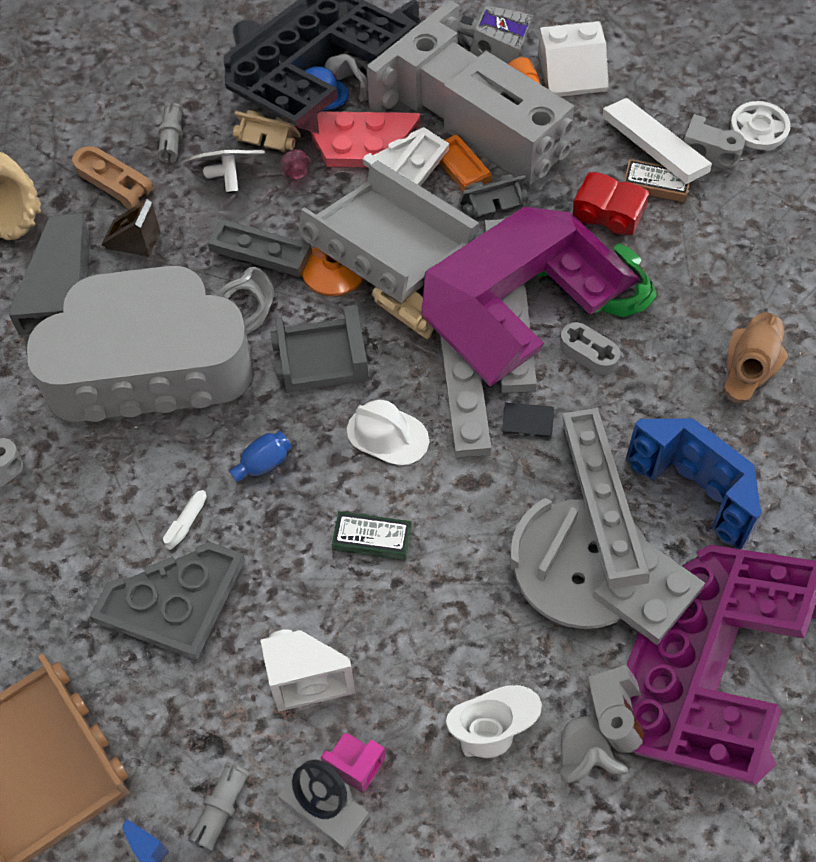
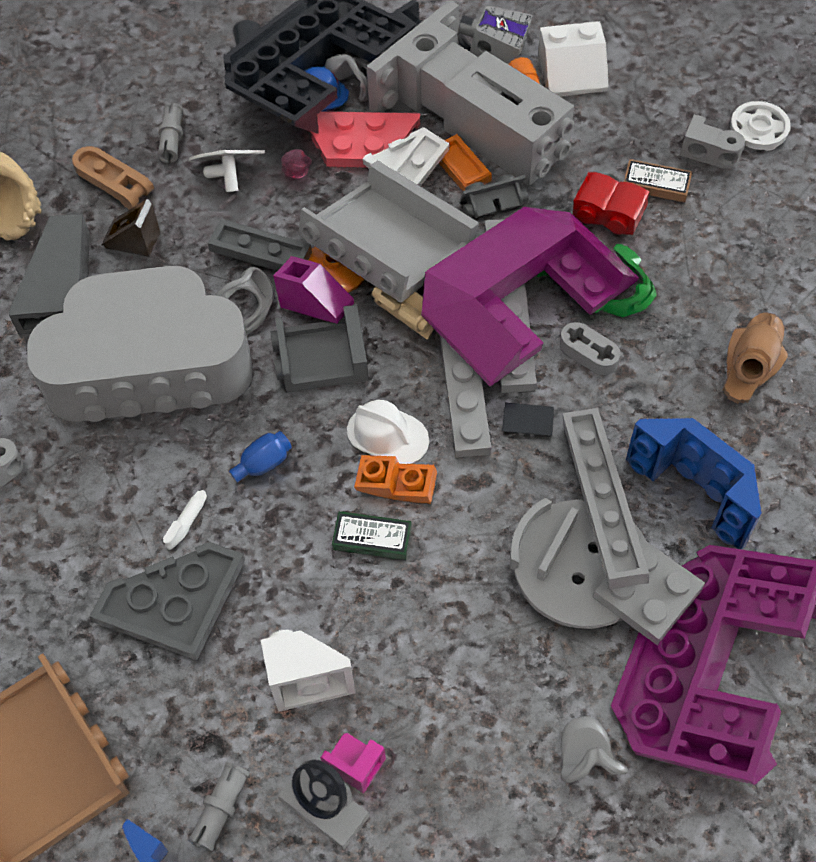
tan hinge [233,110,301,152] -> none
white piece [446,685,542,758] -> none
light grey leg [588,665,644,753] -> none
white tile [602,98,712,184] -> none
none -> magenta slope [273,256,354,324]
none -> orange slope [354,455,437,504]

